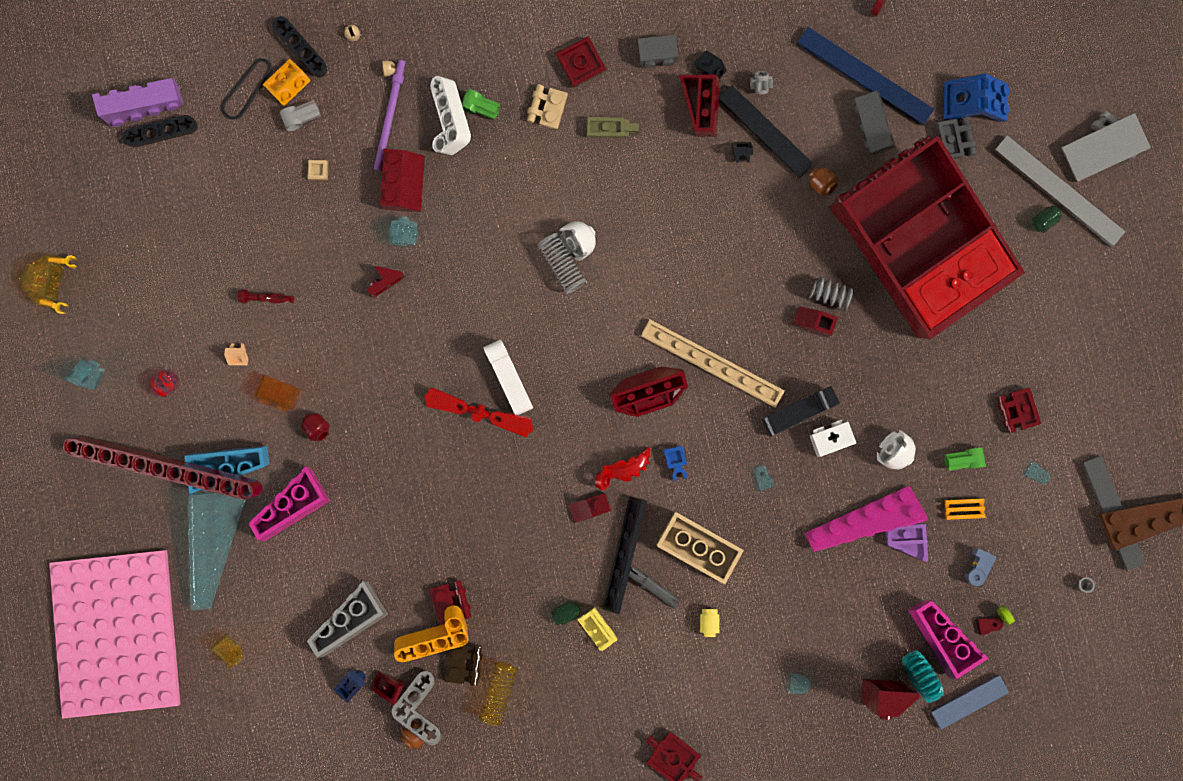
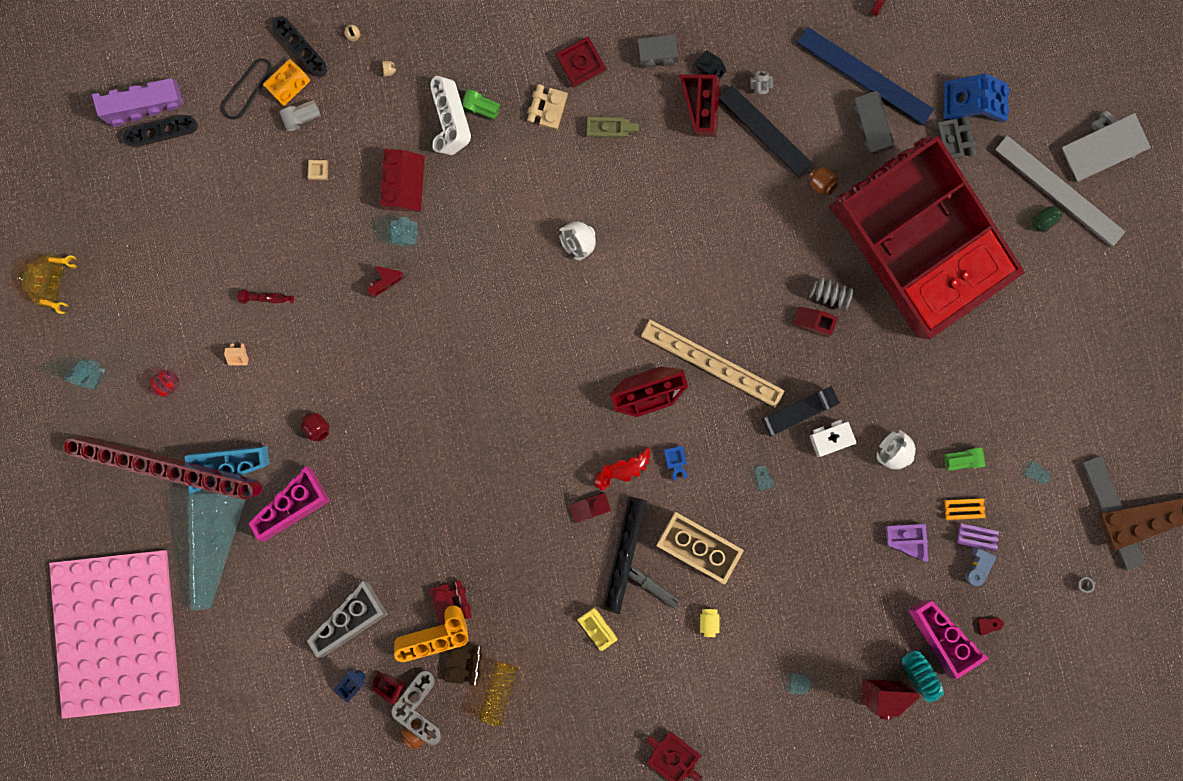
clear yellow bracket [211,634,243,669] -> none
clear orange brick [254,375,302,412] -> none
medium lavender bar [373,60,405,172] -> none
red piece [424,387,534,437] -> none
white beam [483,339,533,415] -> none
light grey piece [537,233,586,294] -> none
clear green brick [551,600,581,626] -> none
black tile [732,142,753,163] -> none
dark pink wing [805,486,928,552] -> none
sand blue tile [930,675,1009,730] -> none
dark red plate [997,387,1041,434] -> none
lime tile [997,605,1015,625] -> none
none -> medium lavender tile [957,523,999,551]

